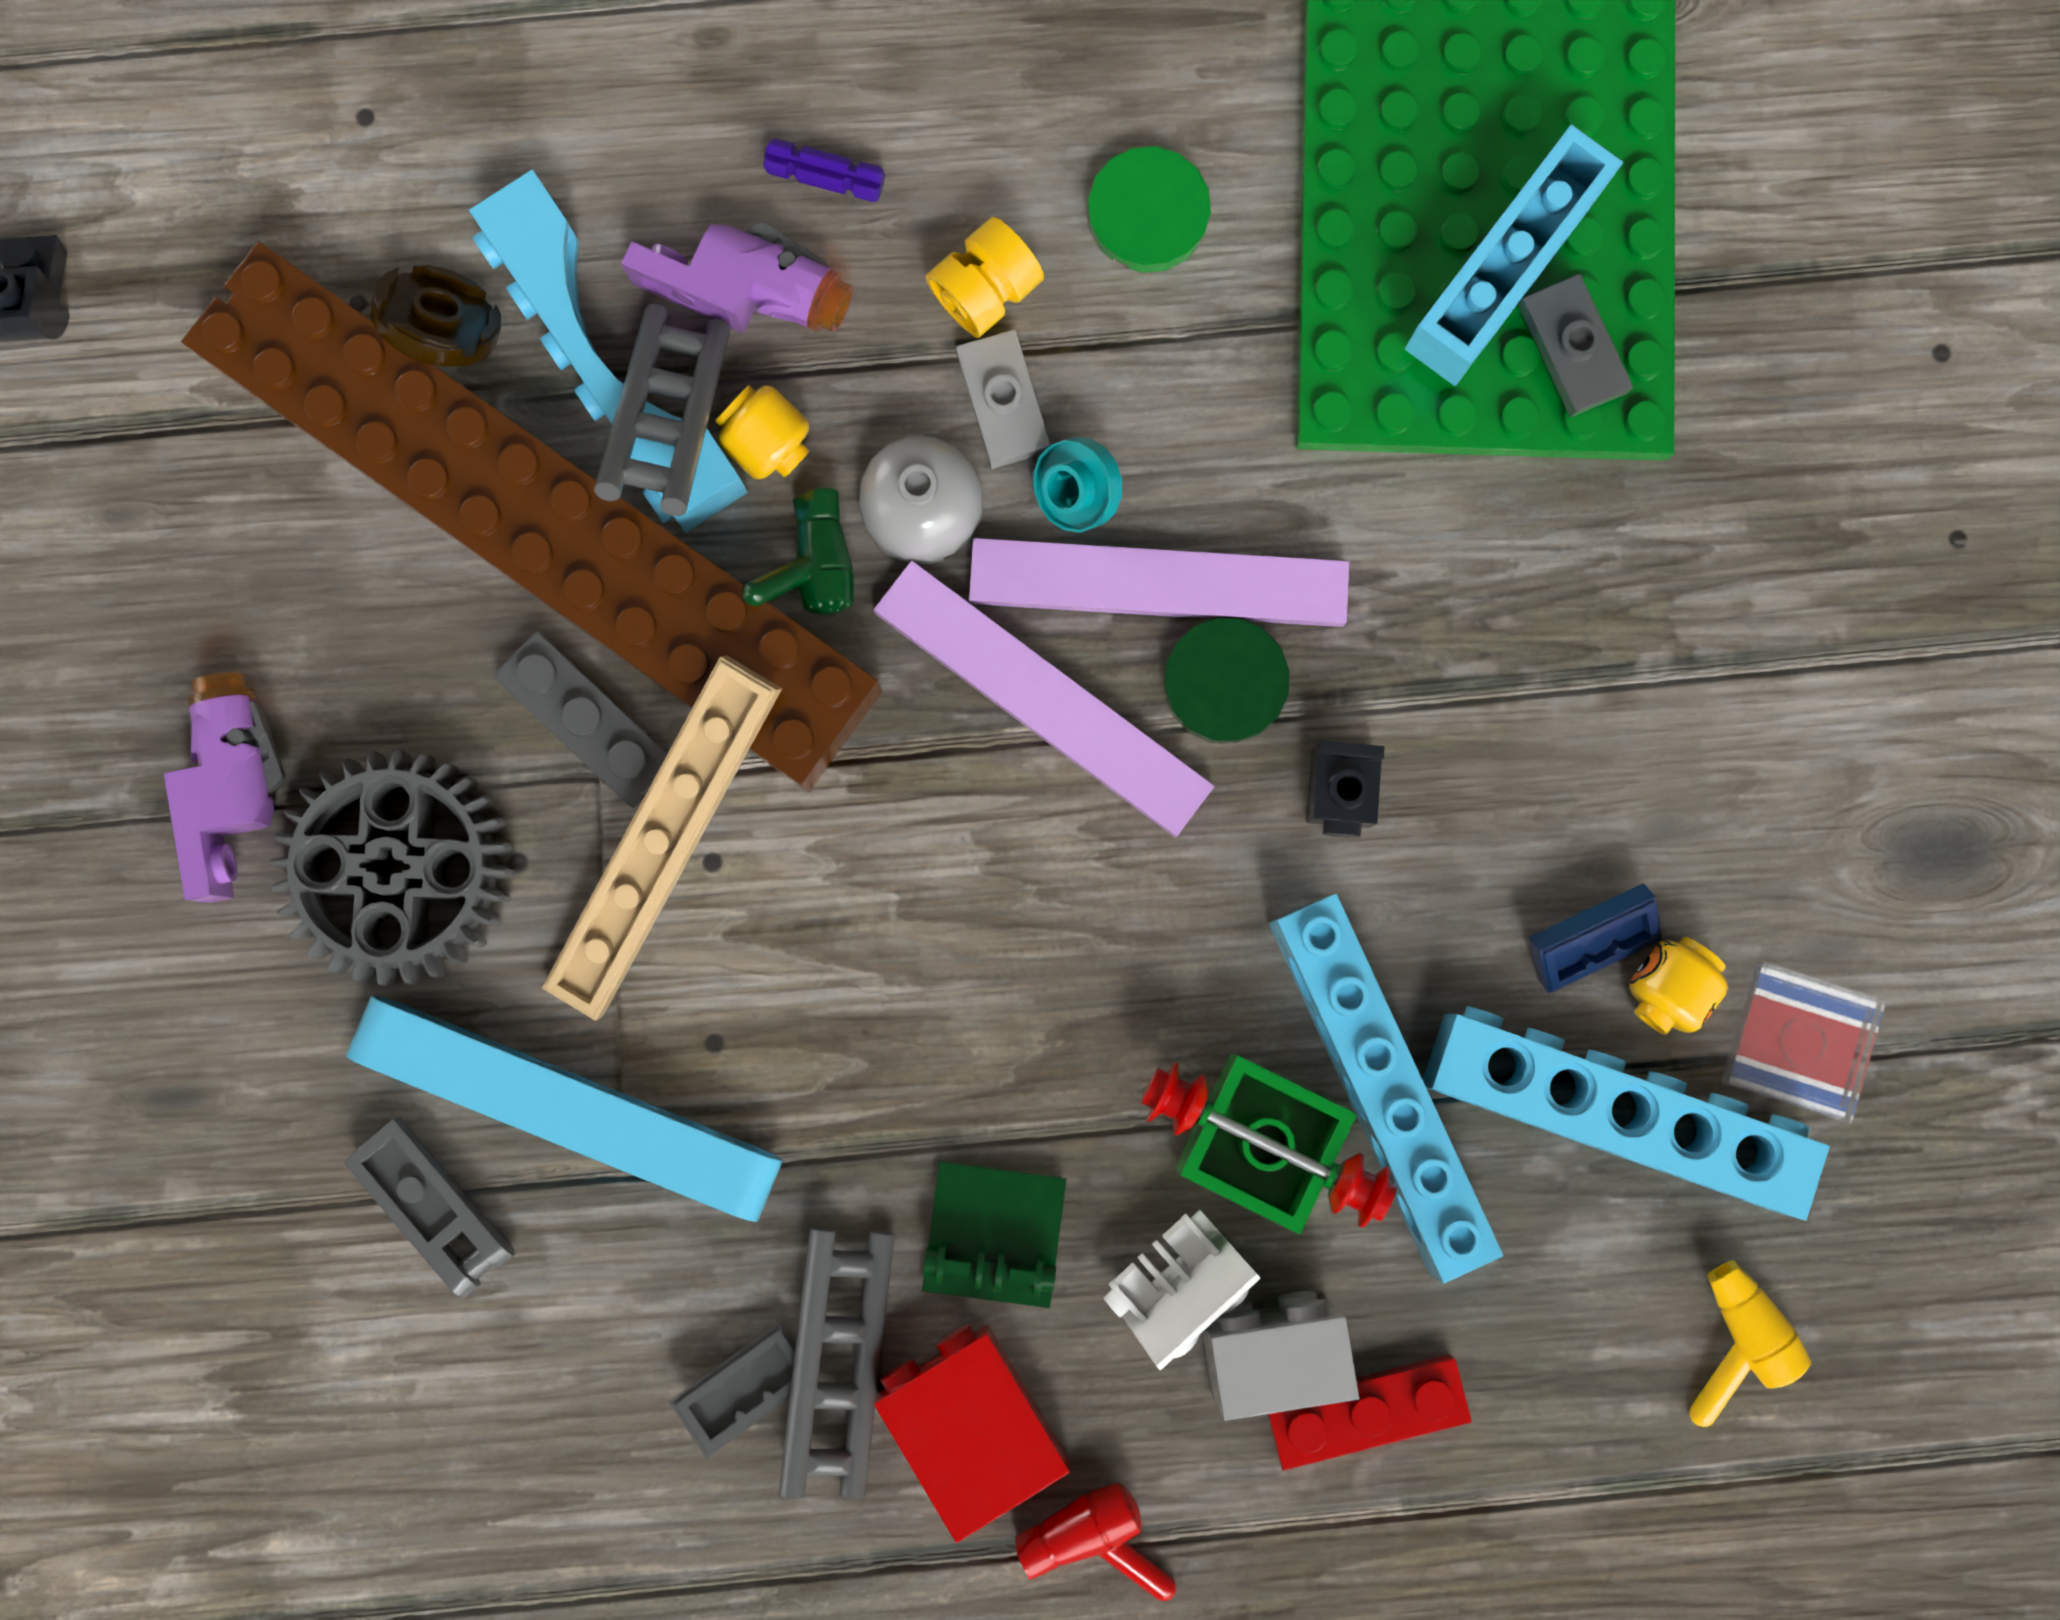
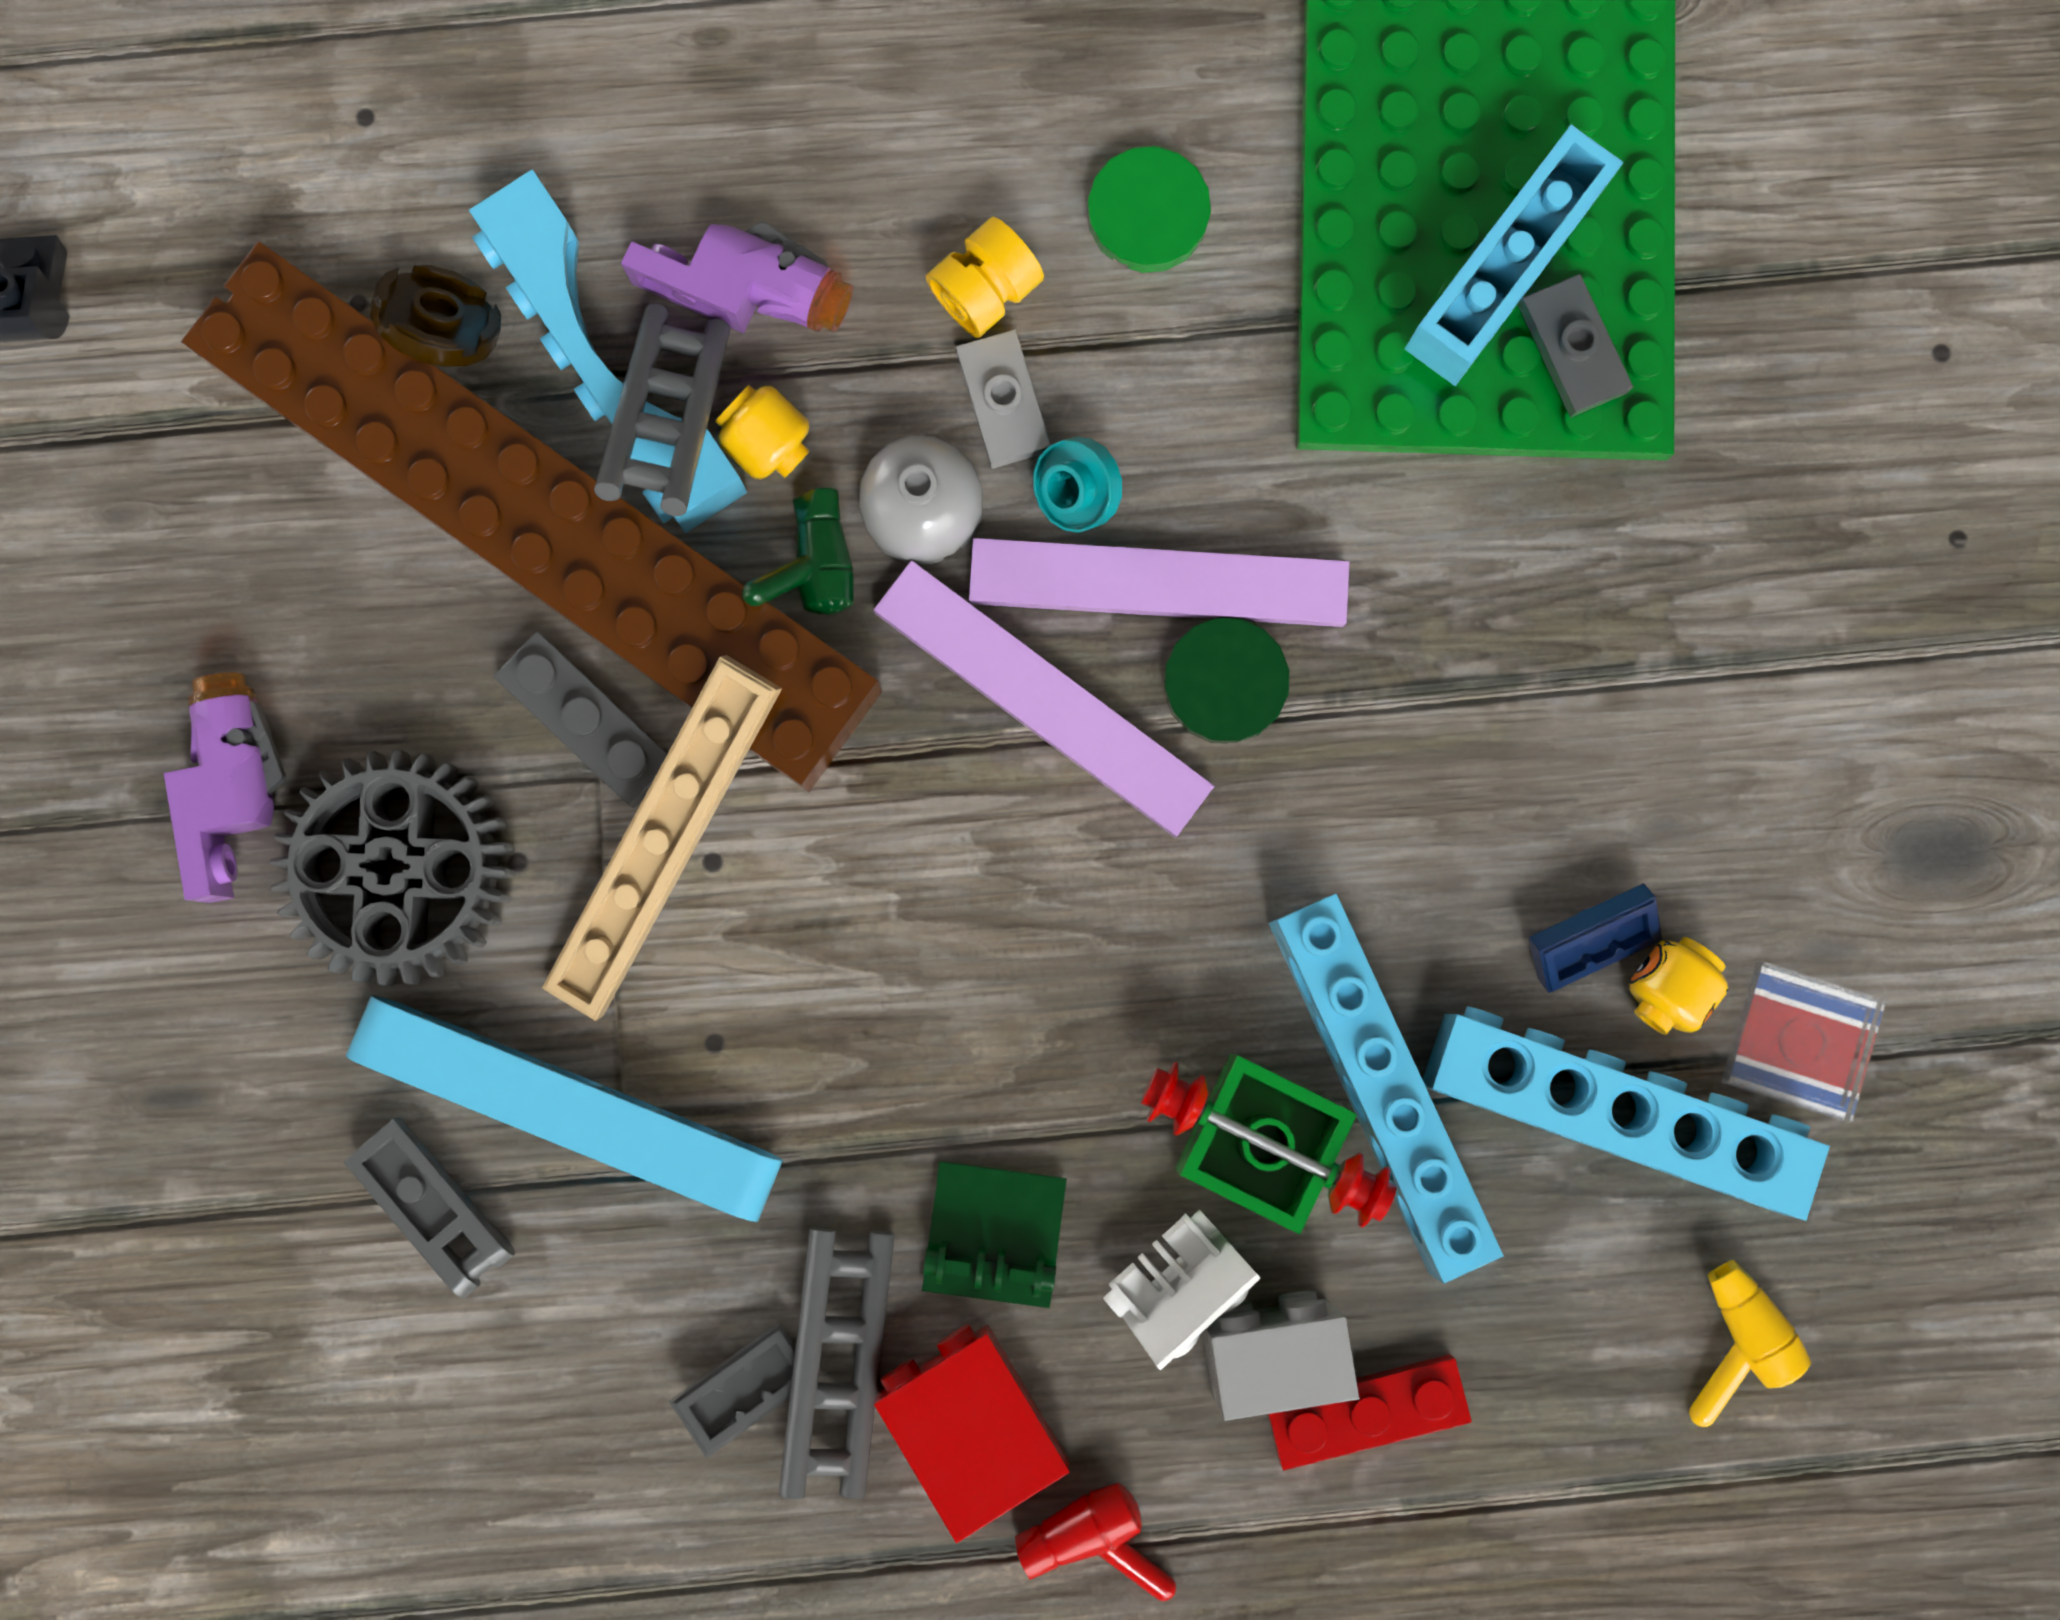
dark purple axle [763,138,885,202] -> none
black brick [1306,741,1385,838] -> none

